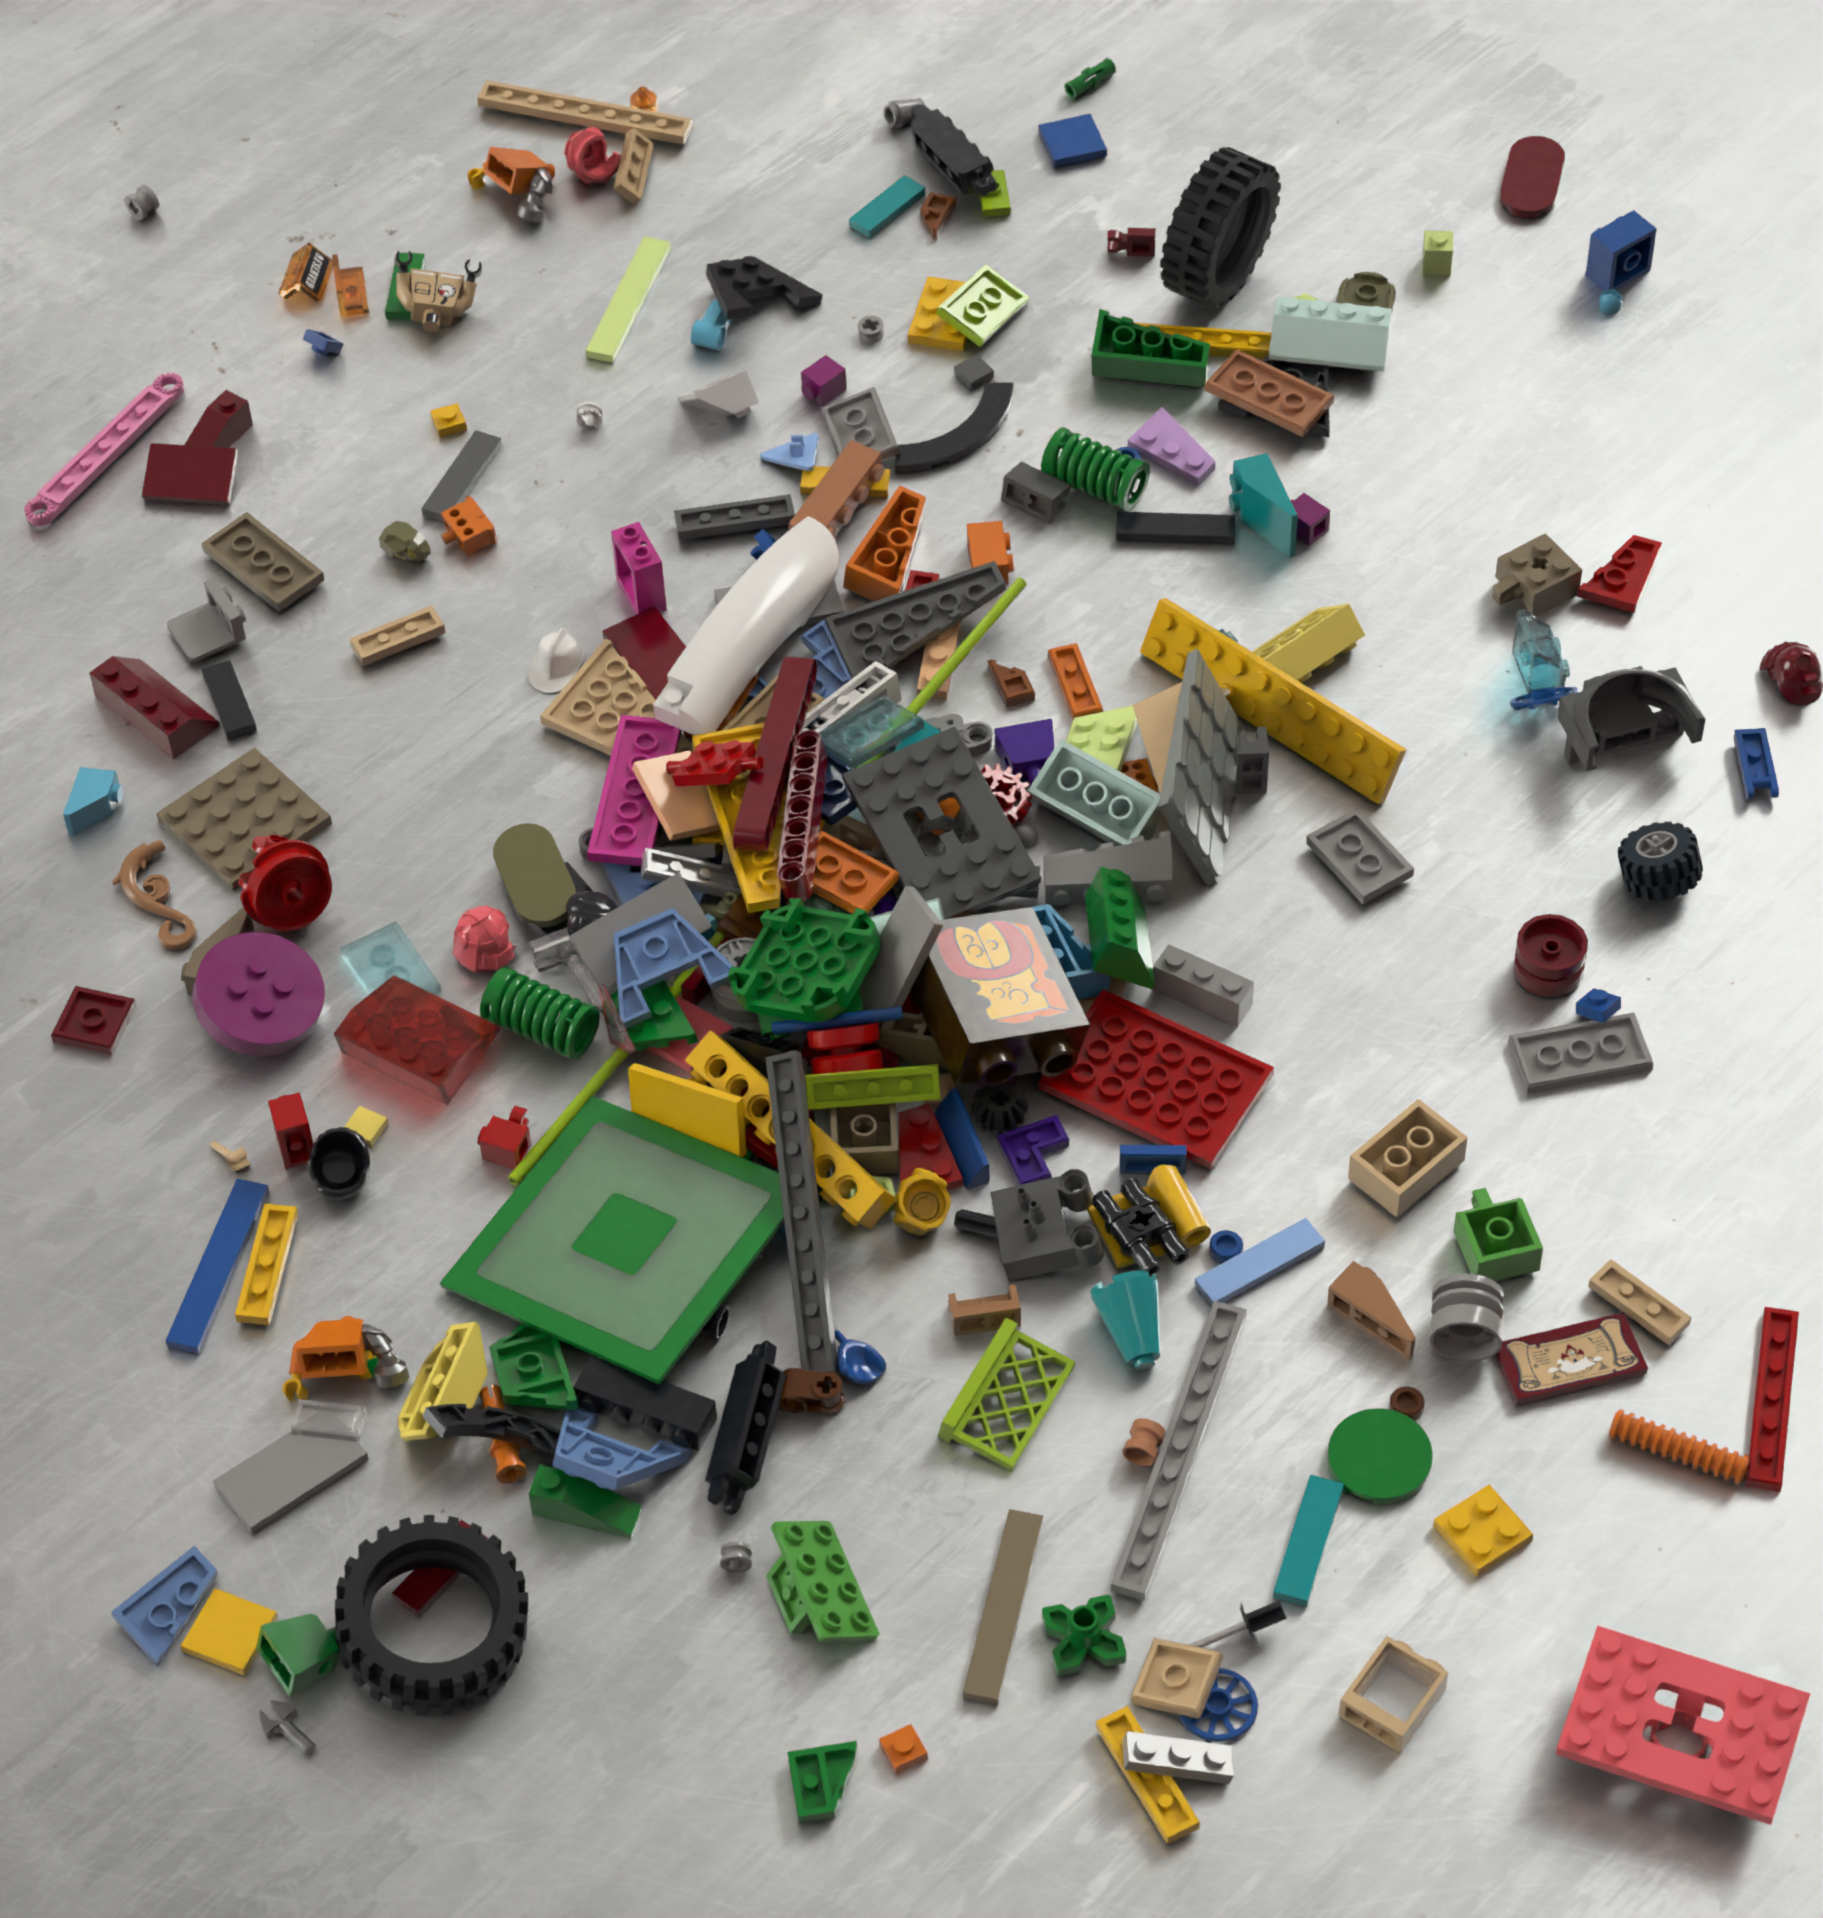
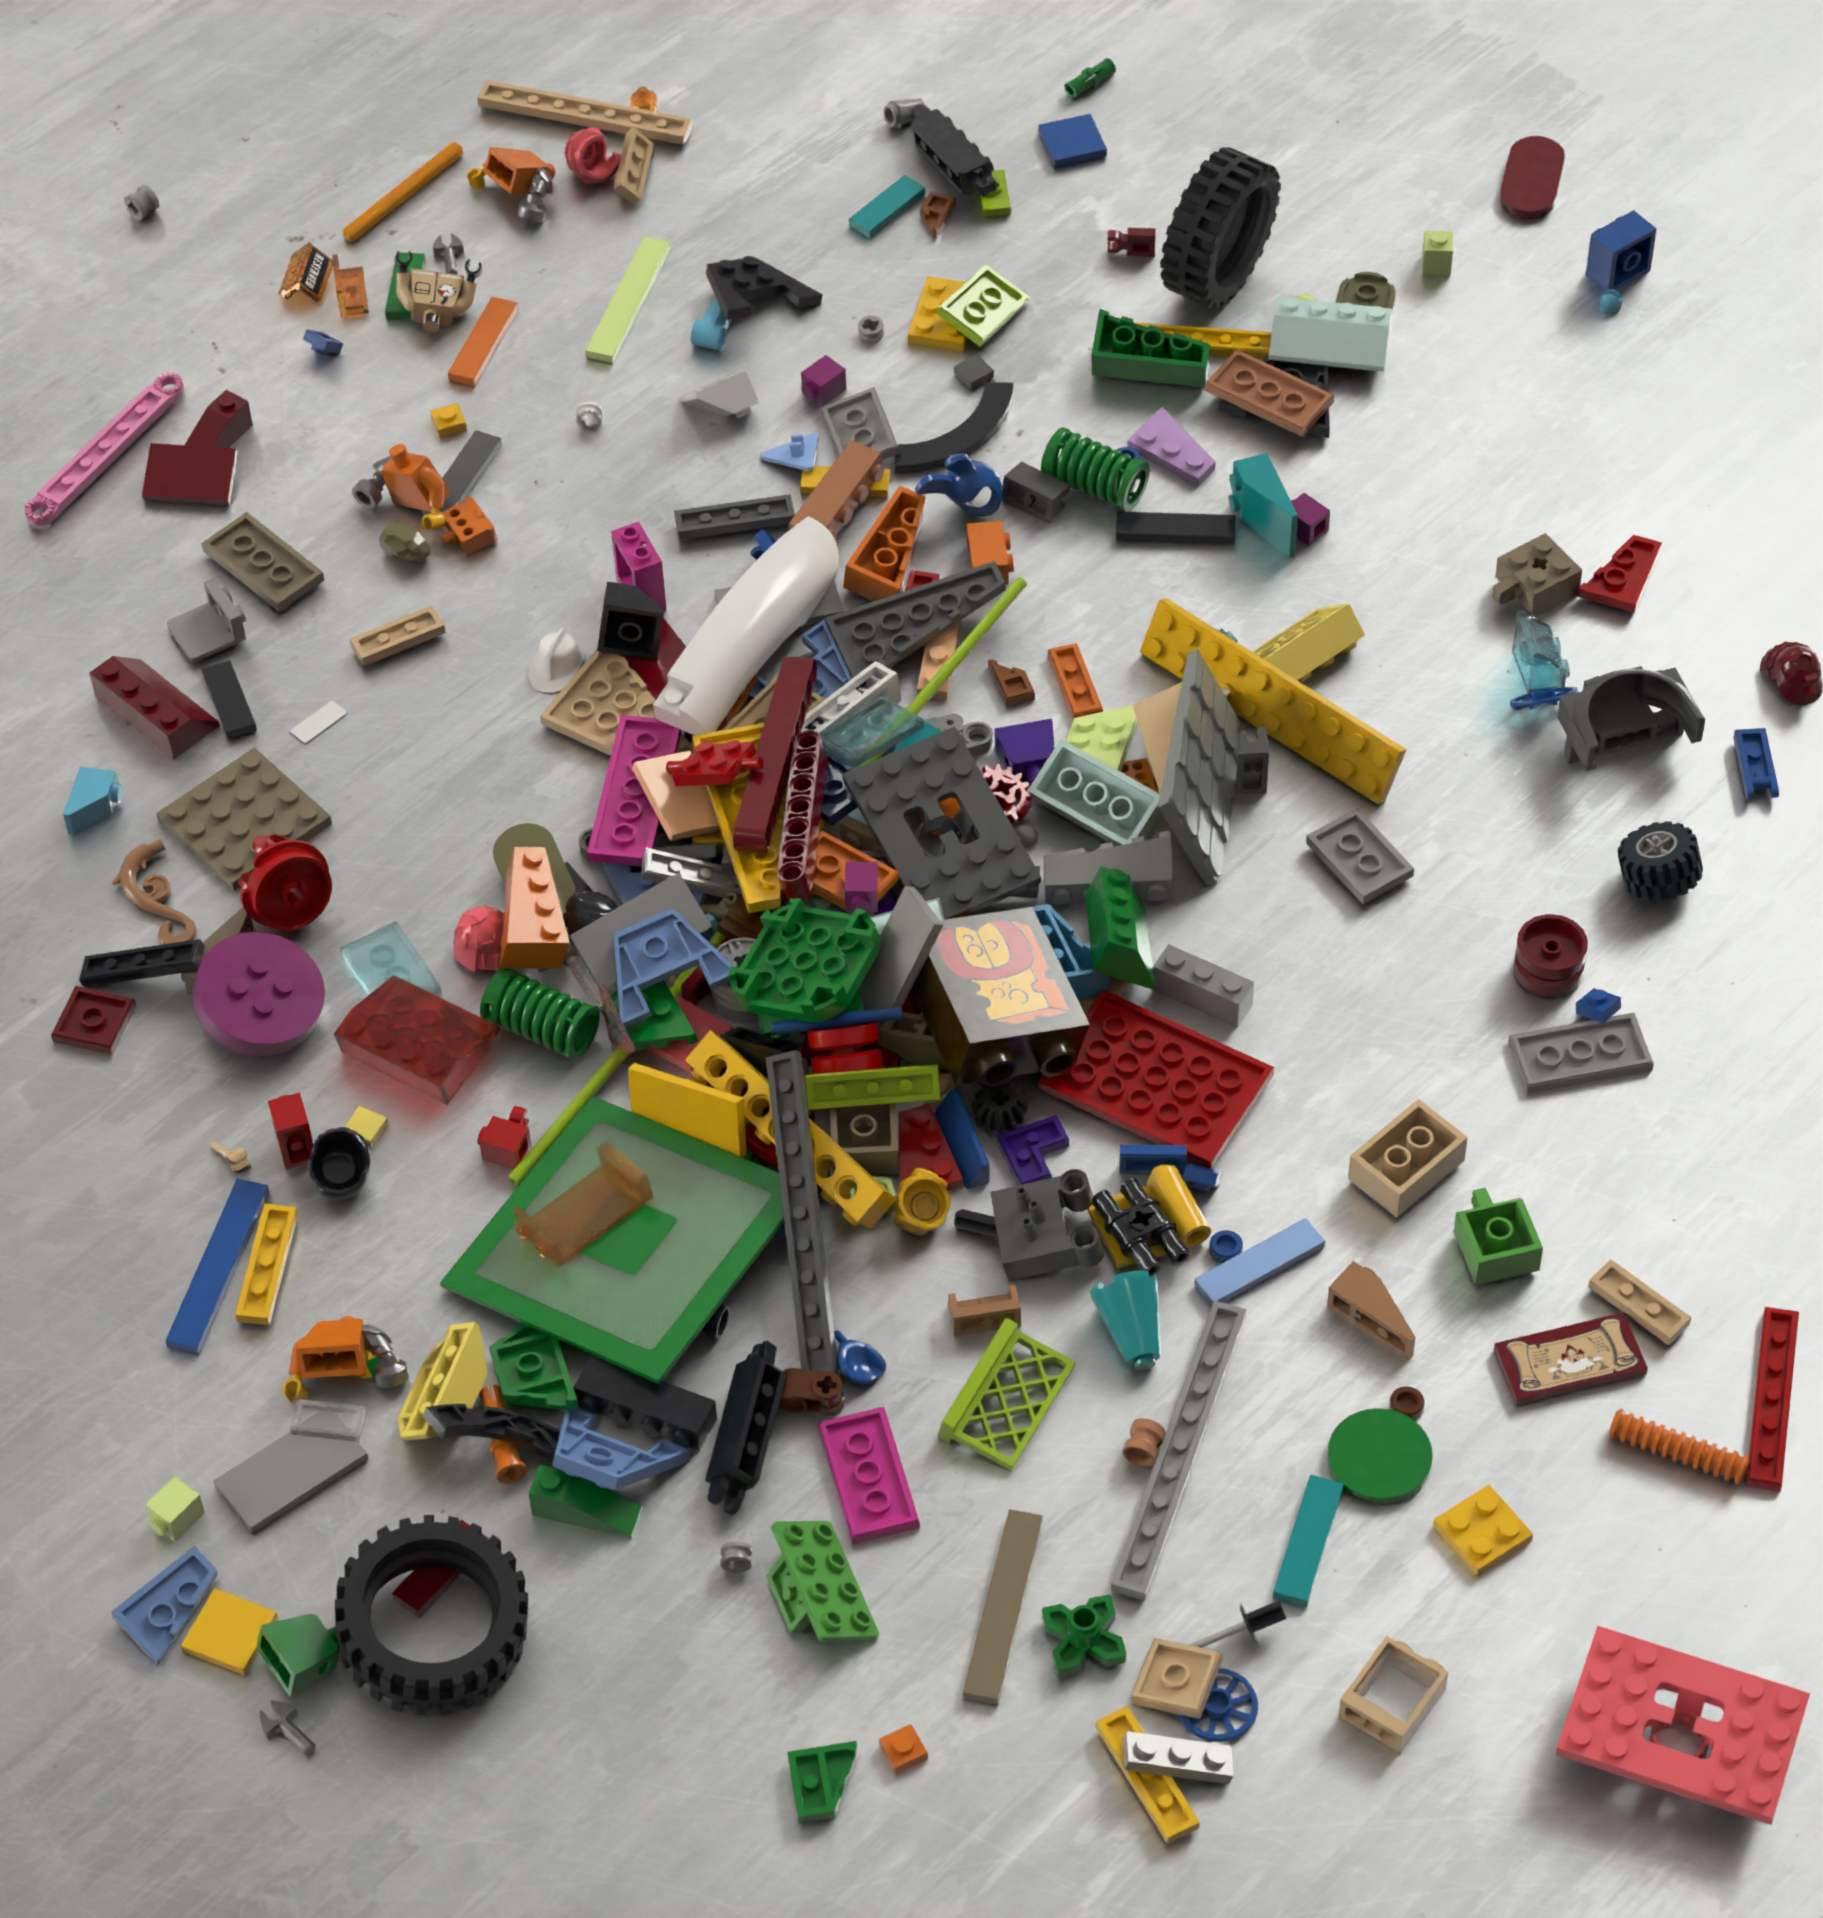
light grey wheel [1430,1273,1504,1362] -> none
none -> black tile [79,939,205,987]
none -> yellowish green brick [145,1476,205,1541]
none -> white sticker [290,700,347,744]
none -> light orange axle [342,142,463,243]
none -> orange torso [352,444,451,530]
none -> flat silver bar [433,233,464,274]
none -> orange tile [448,296,519,386]
none -> wedge [499,847,569,968]
none -> clear orange panel [513,1141,653,1267]
none -> black slope [597,581,664,660]
none -> dark pink tile [817,1407,920,1544]
none -> magenta brick [845,862,878,912]
none -> blue piece [915,454,1002,517]
none -> blue plate [1183,1164,1223,1191]

